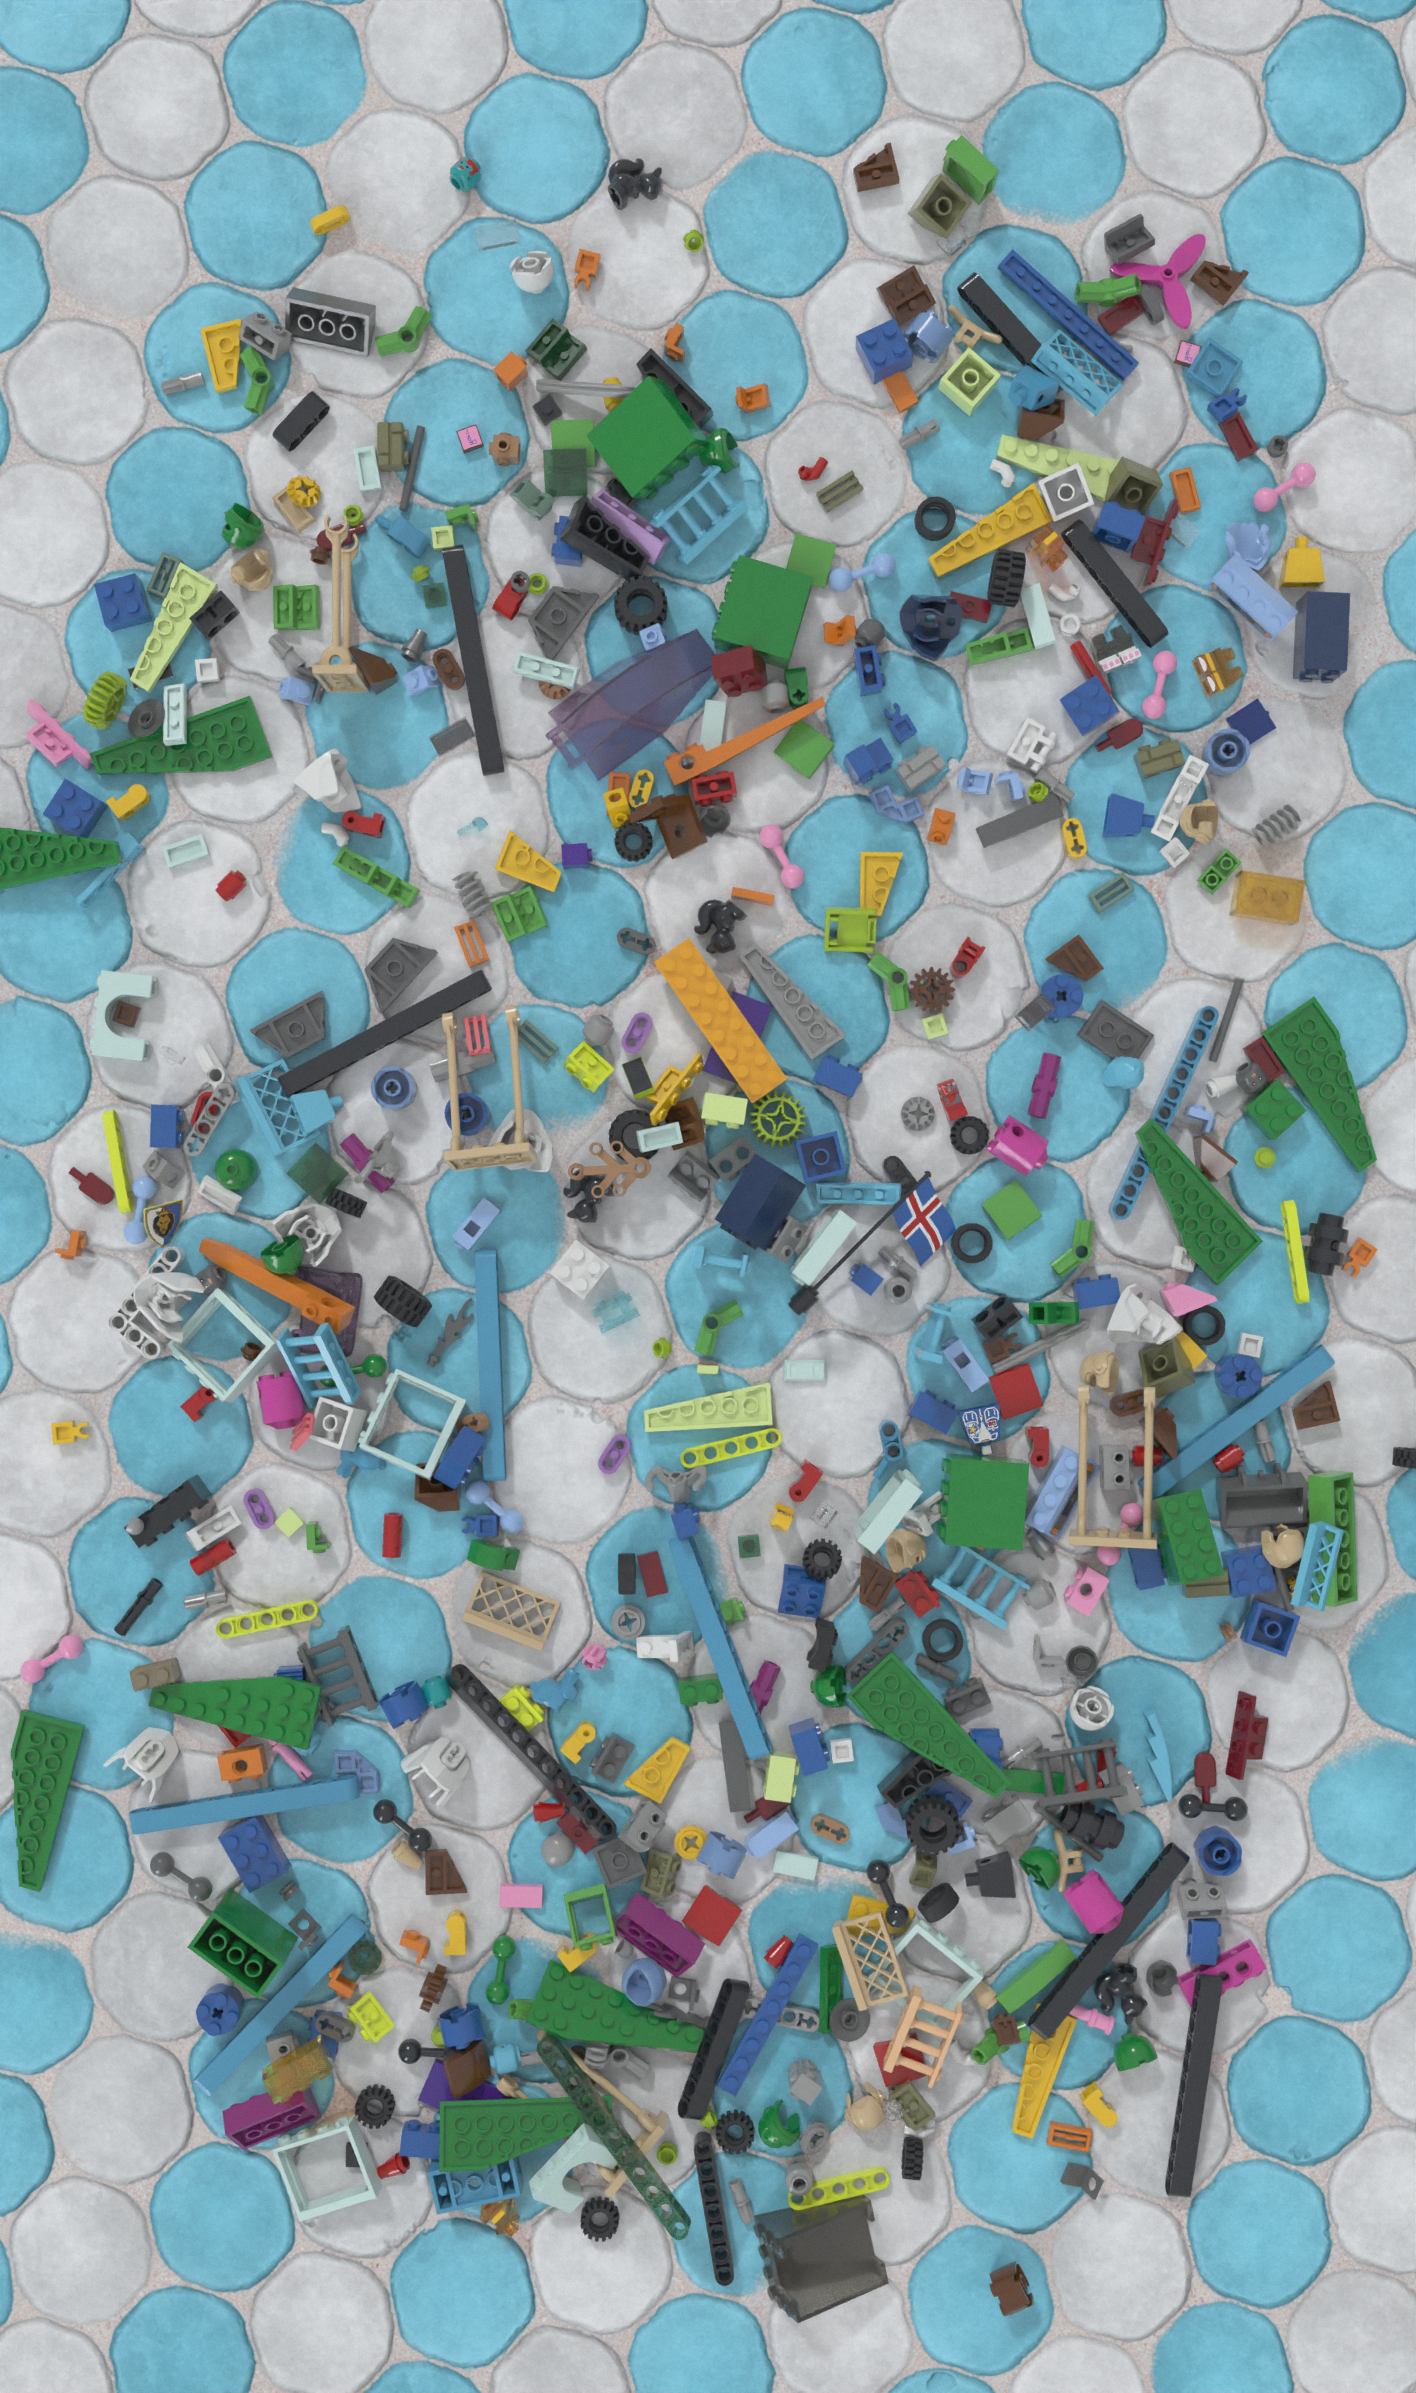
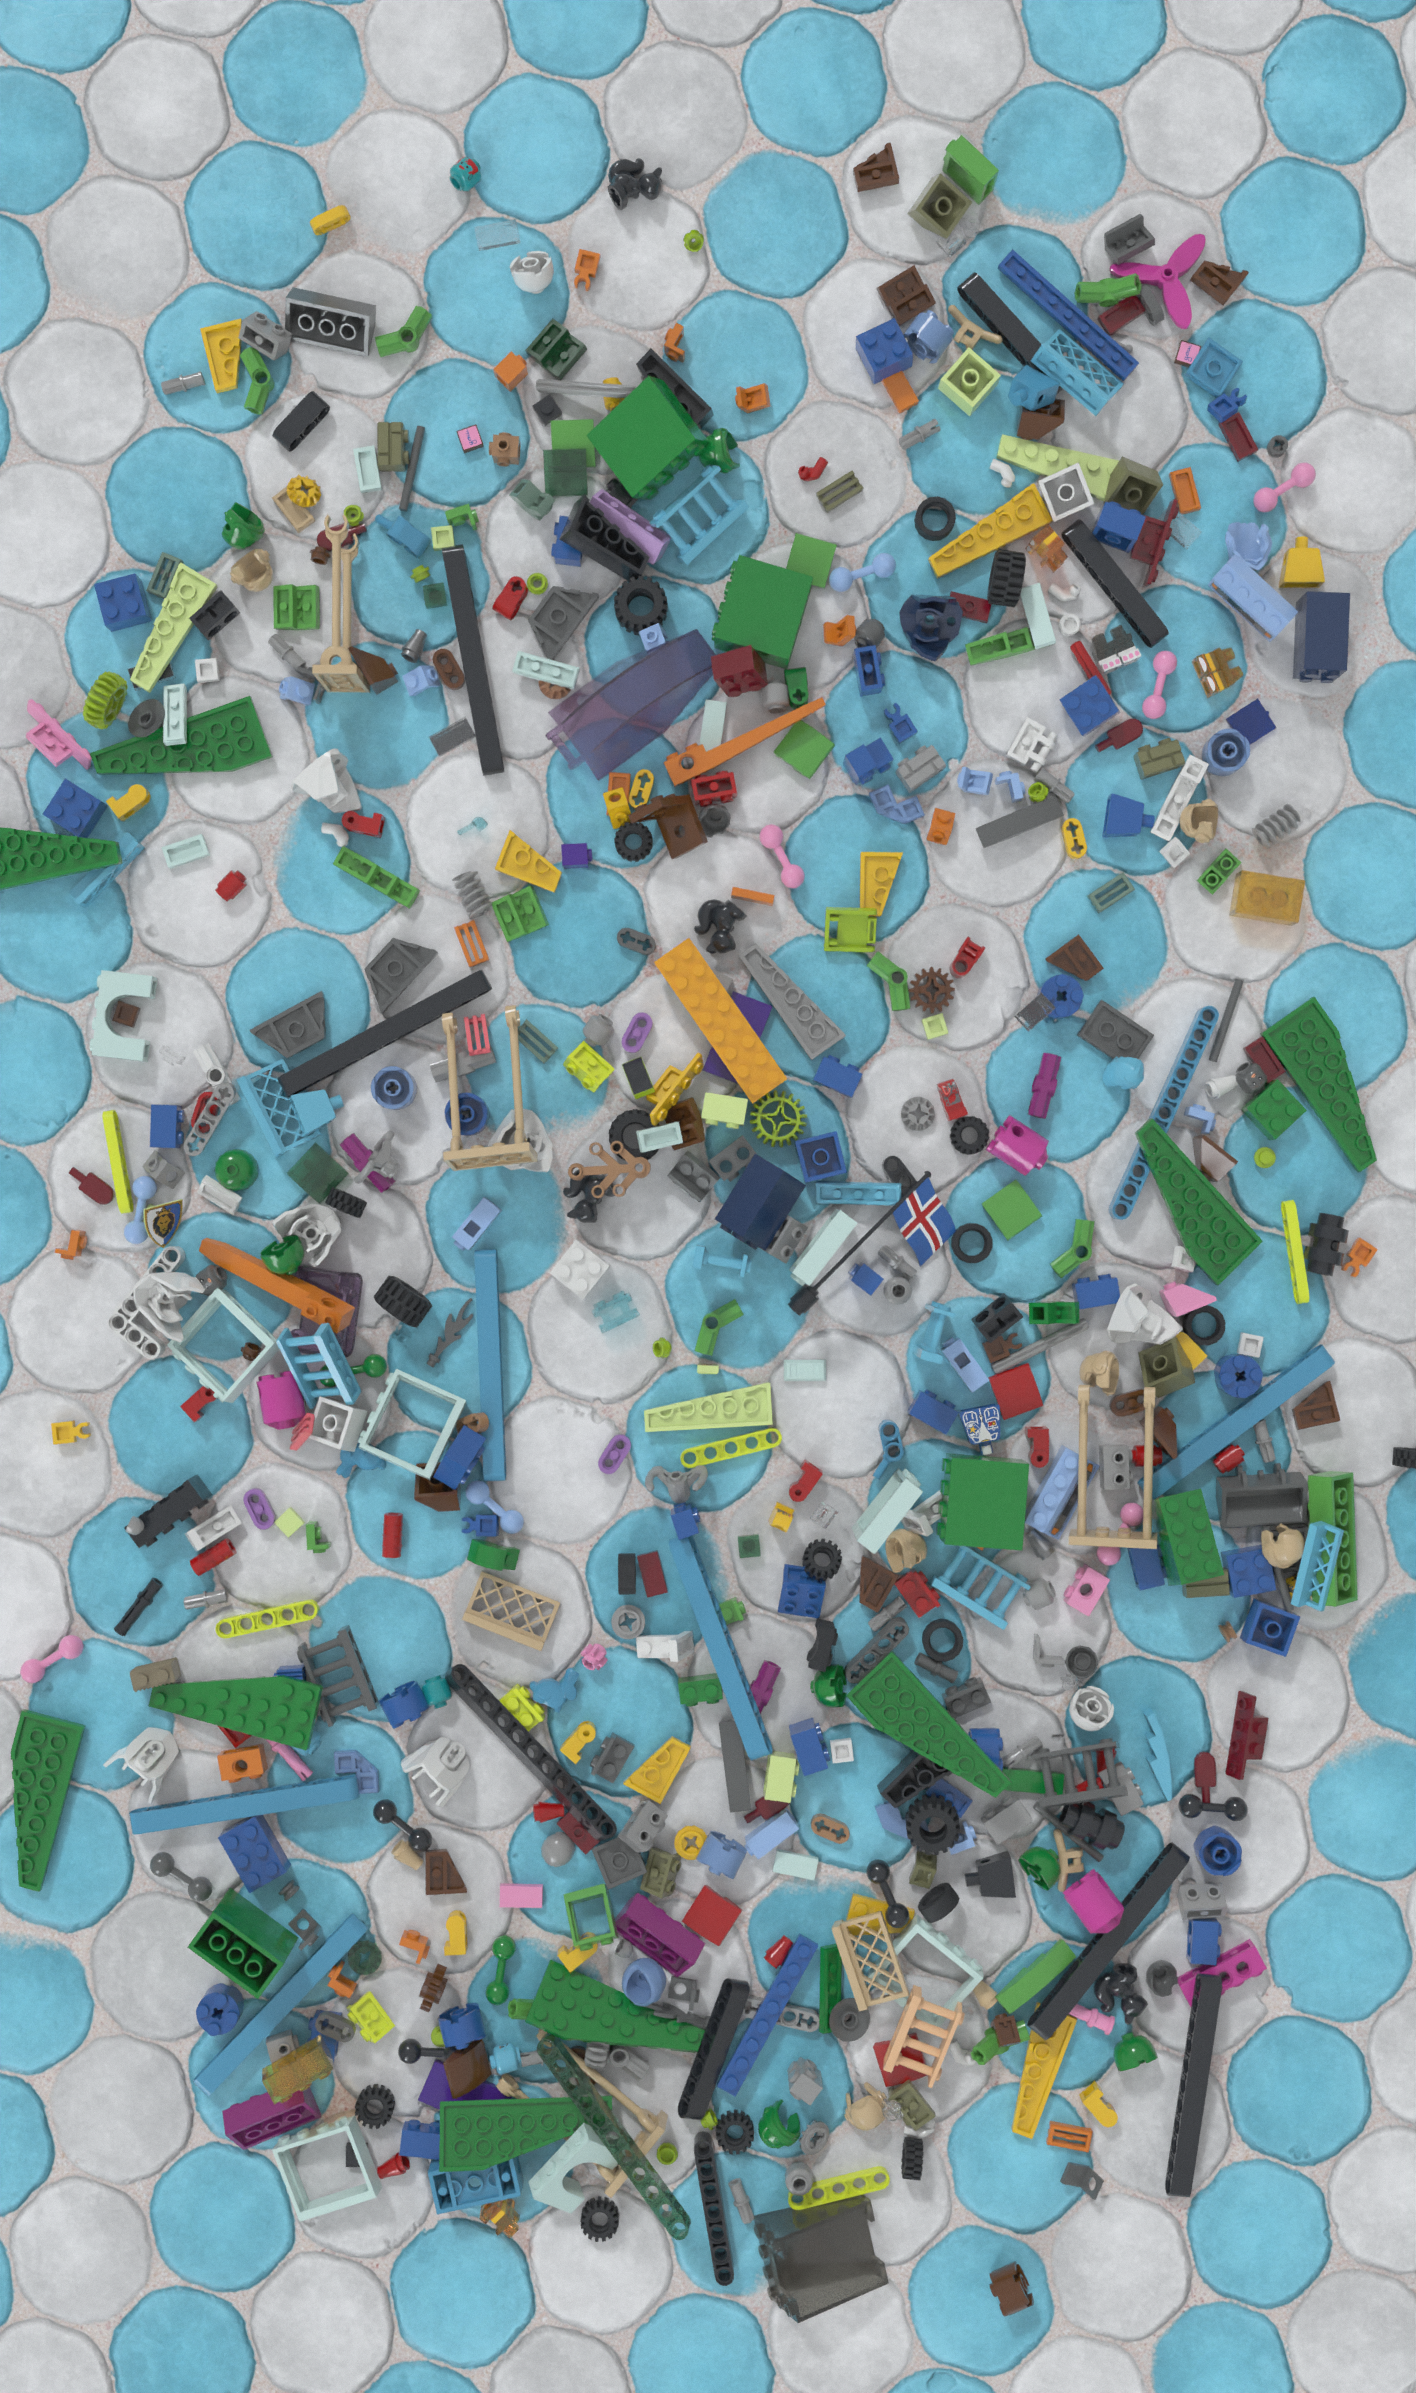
dark grey bush [510,571,531,593] -> none

